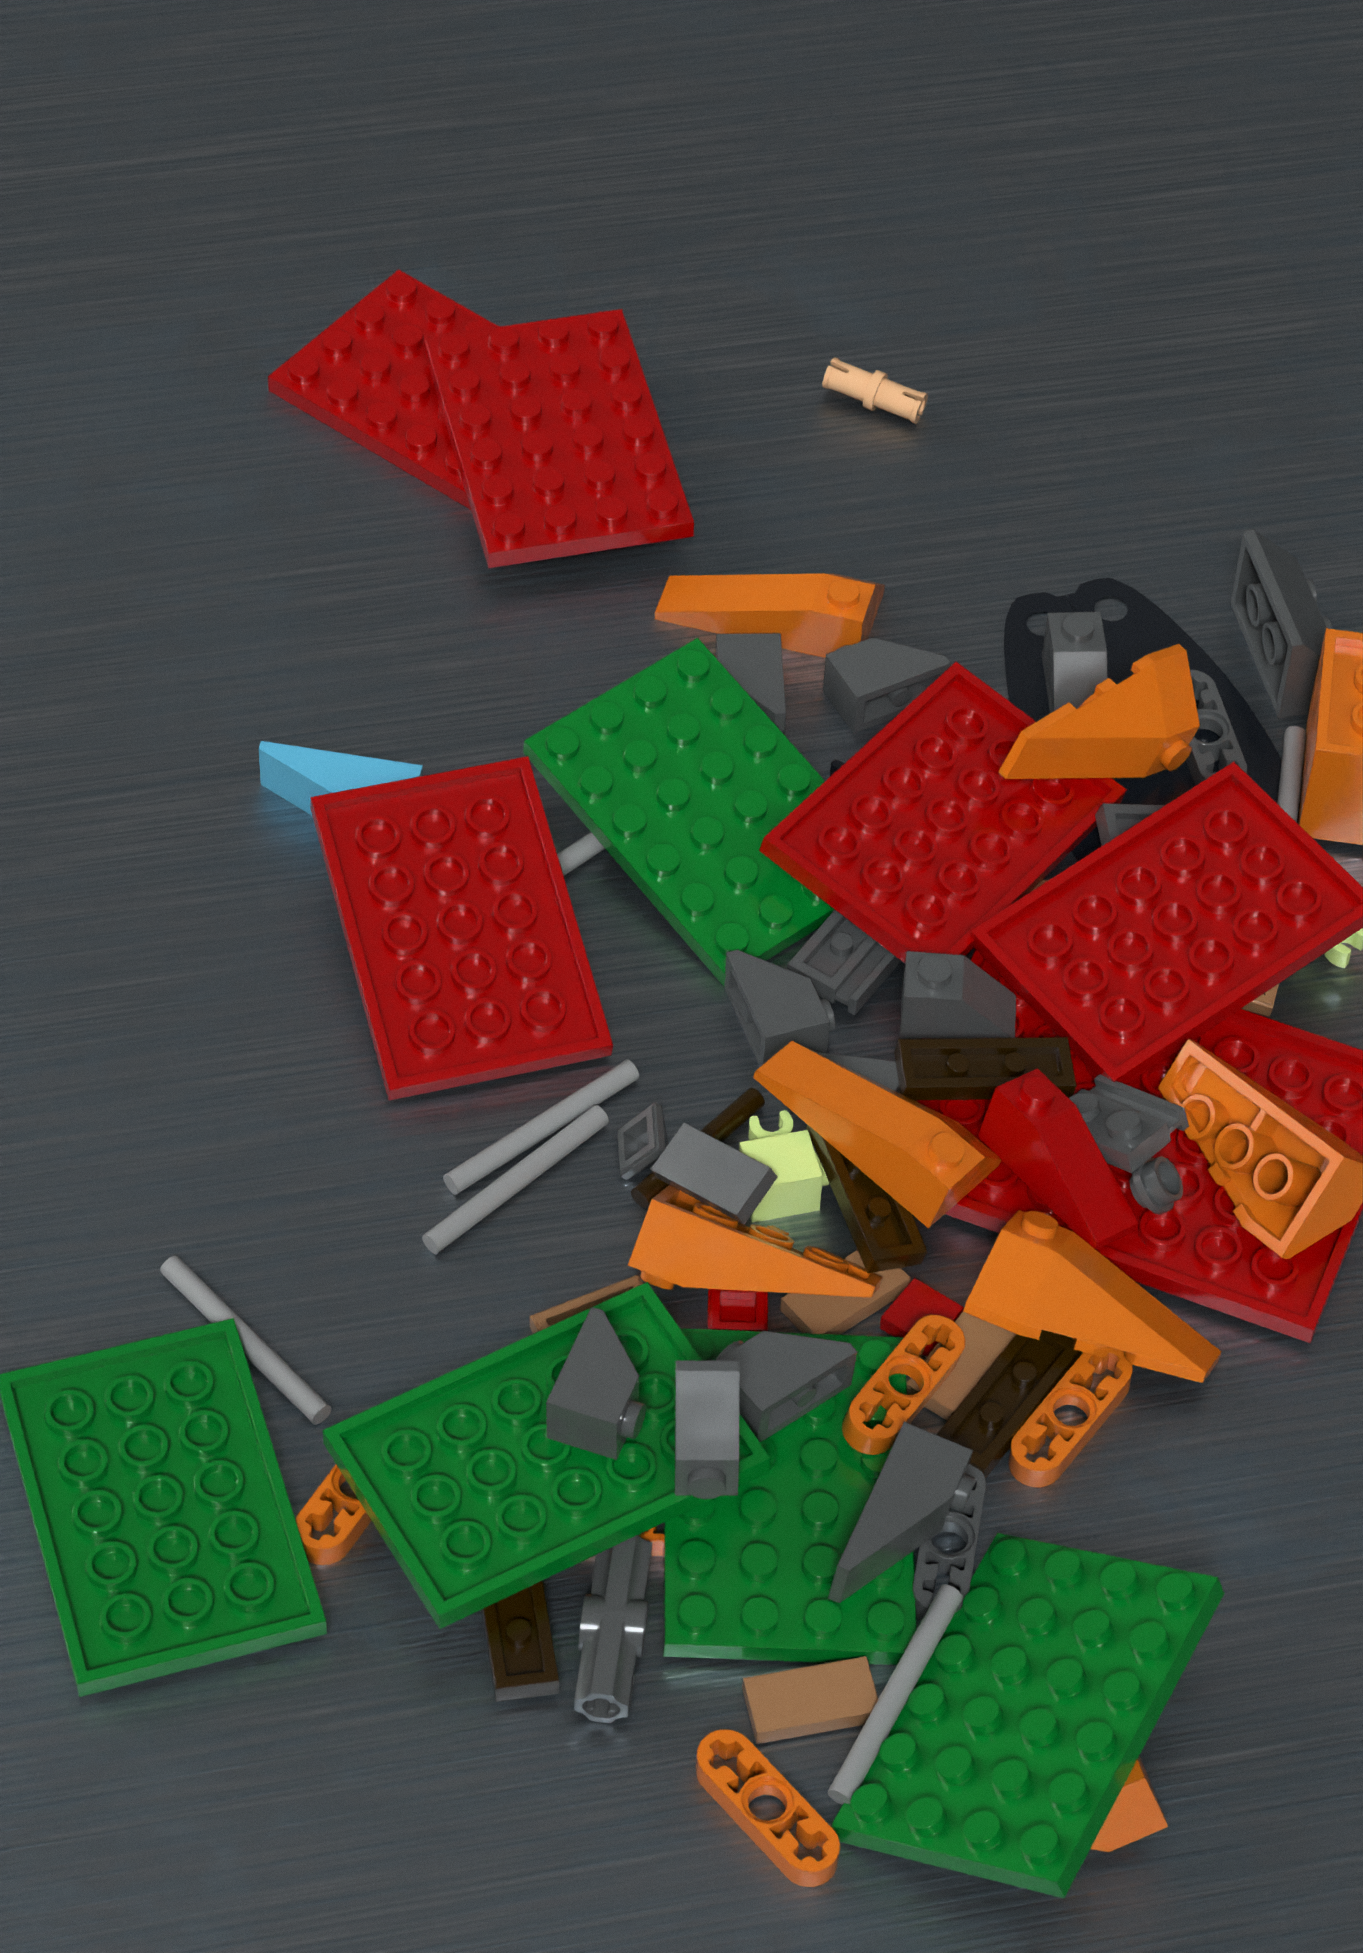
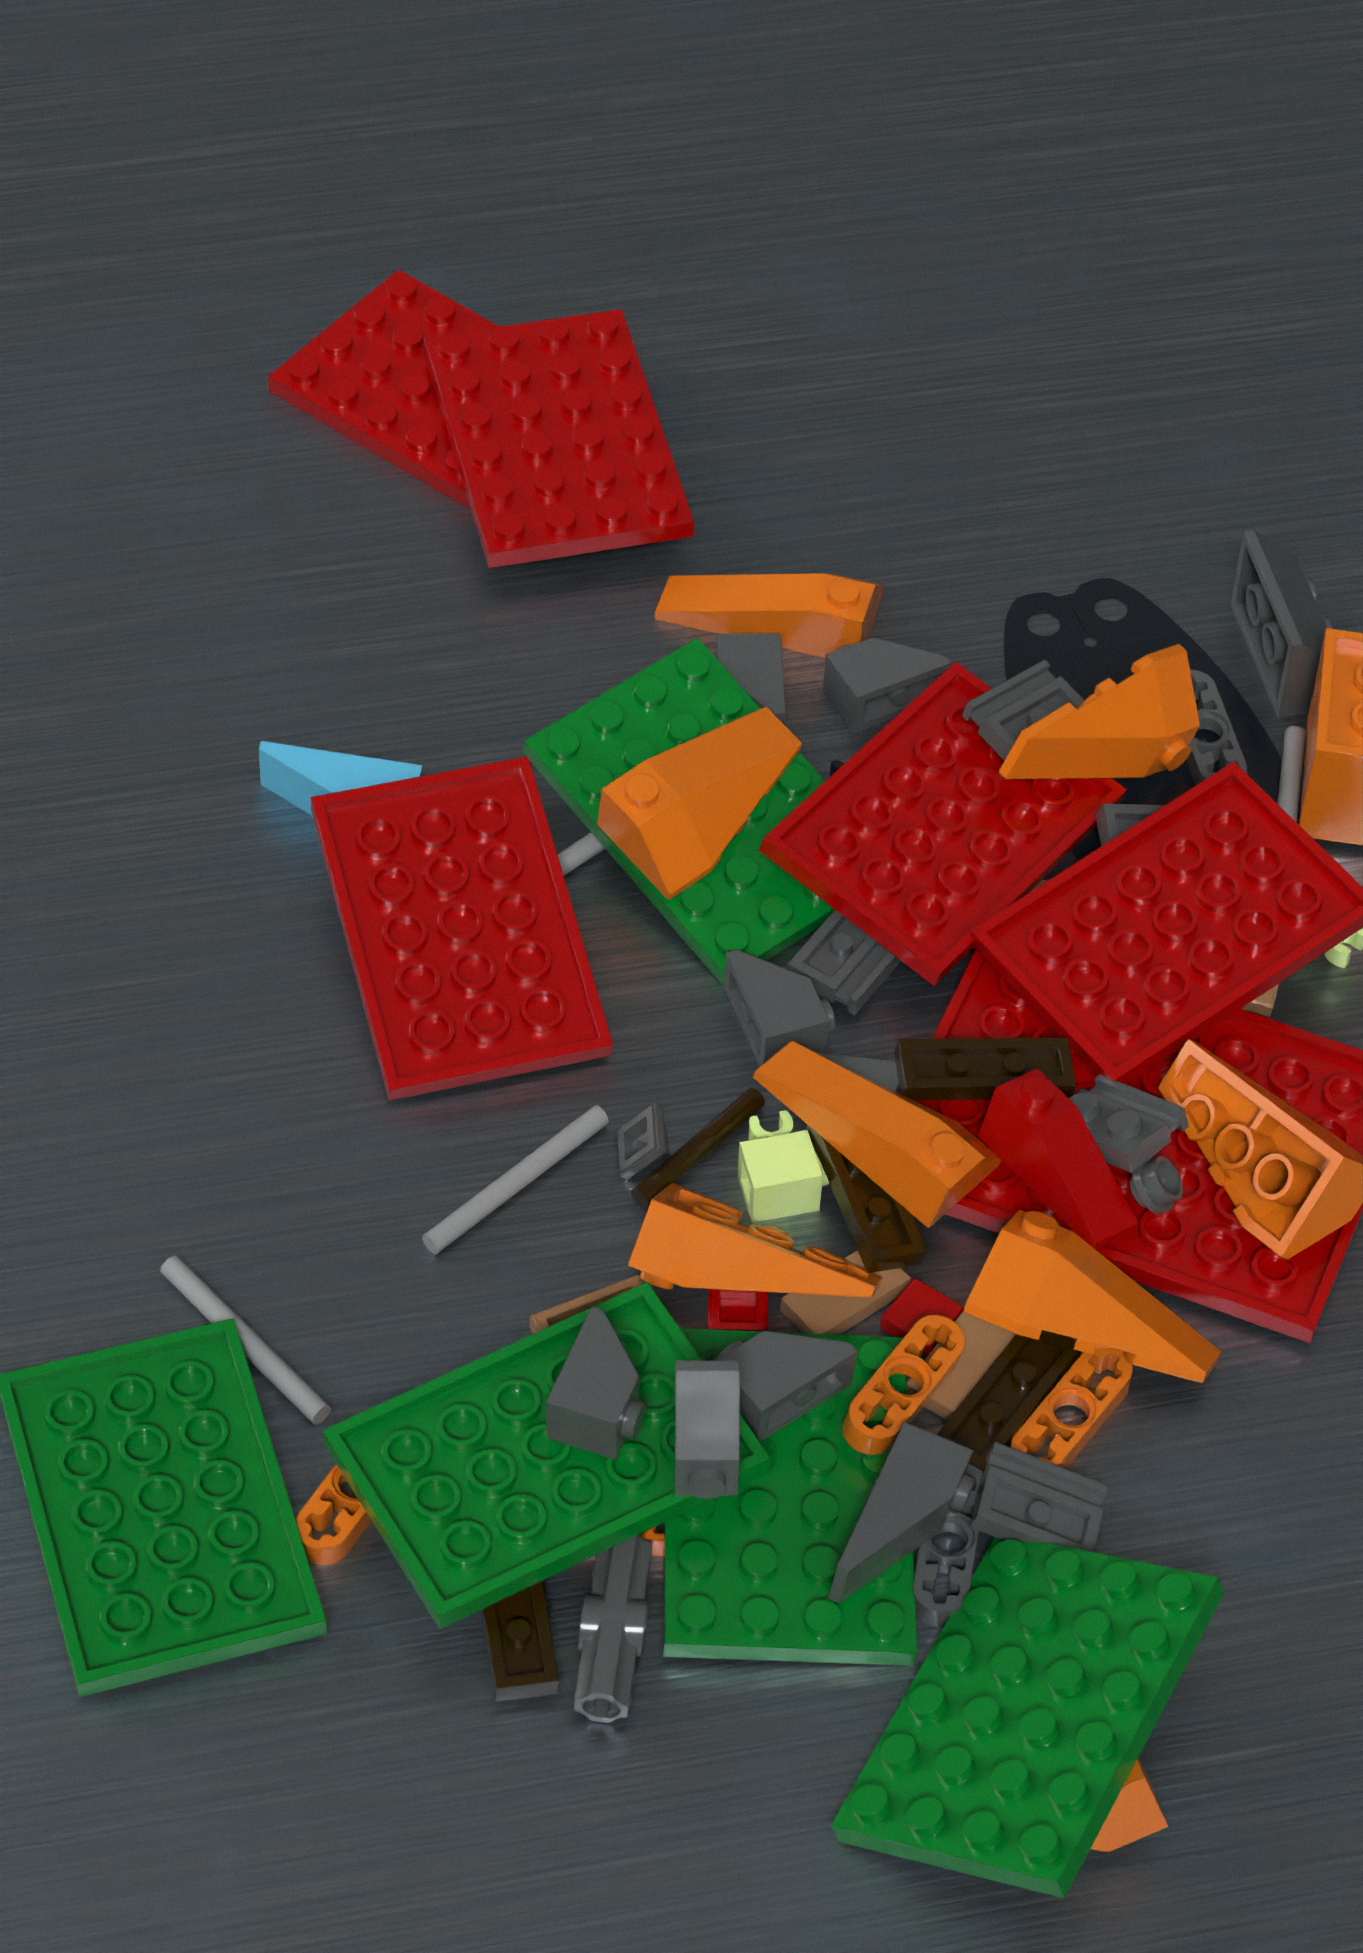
light grey bar [443,1059,639,1195] -> none
dark grey tile [650,1123,778,1225] -> none
orange beam [696,1729,840,1887] -> none
medium nougat tile [742,1656,878,1744] -> none
light nougat pin [822,357,928,424] -> none
light grey bar [827,1584,963,1805] -> none
dark grey slope [899,951,1016,1039] -> none
dark grey slope [1042,612,1107,713] -> none
none -> orange wedge [597,706,802,901]
none -> dark grey plate [962,660,1085,761]
none -> dark grey plate [969,1442,1109,1552]

